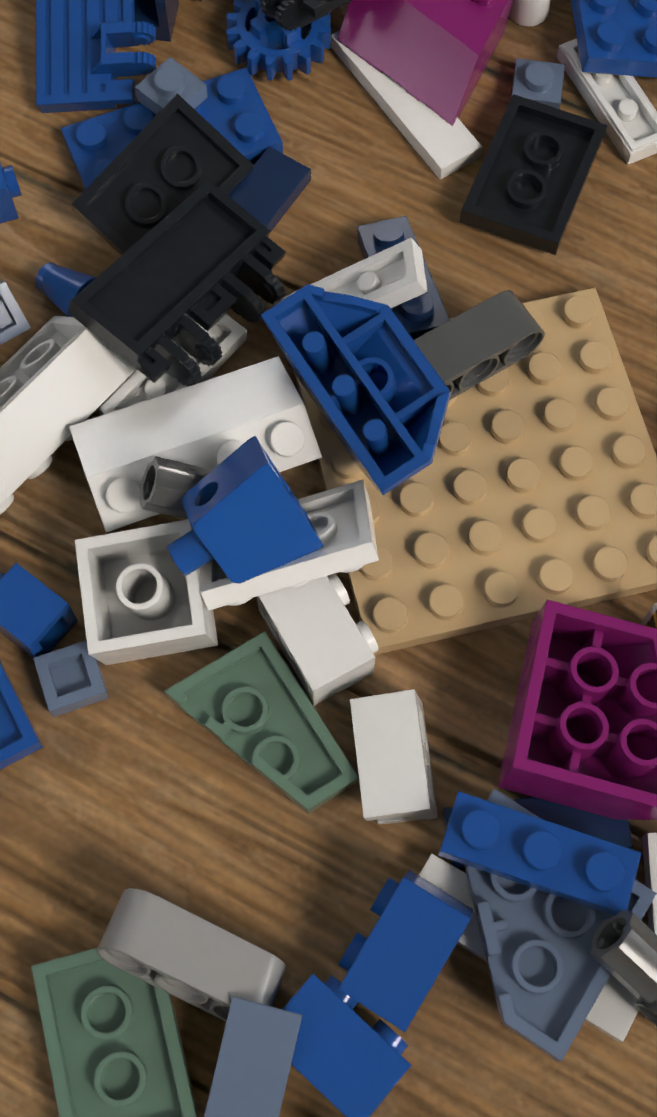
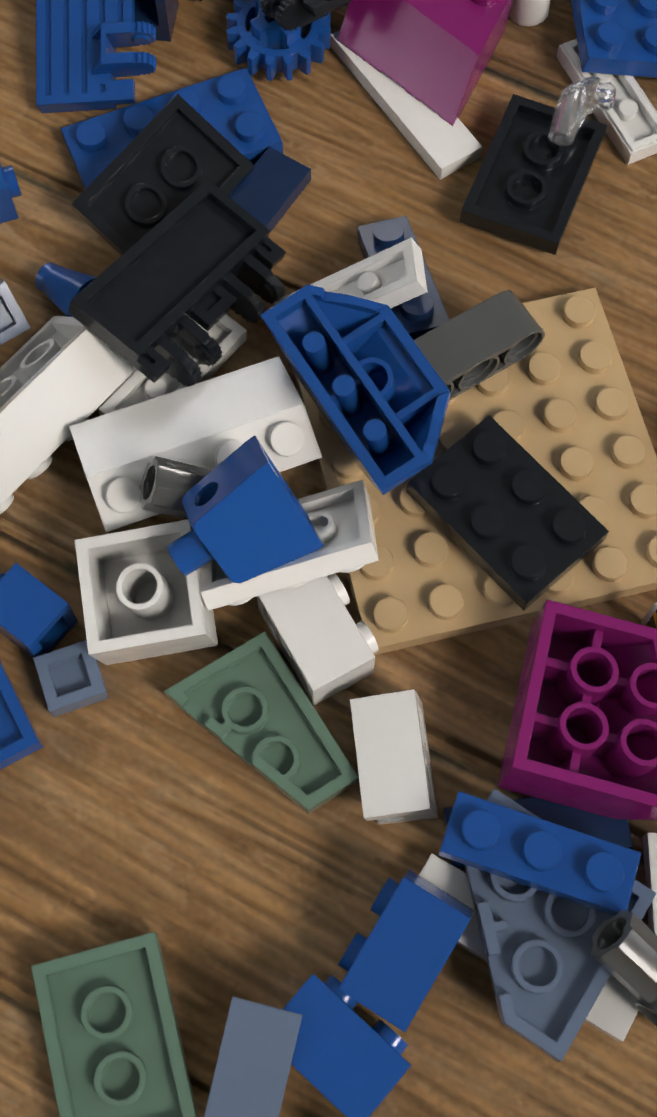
light grey beam [96,888,287,1021] -> none
sand blue plate [135,57,208,115] -> none
sand blue plate [510,58,565,109] -> none
none -> black plate [406,415,609,611]
none -> clear arm [548,77,616,146]

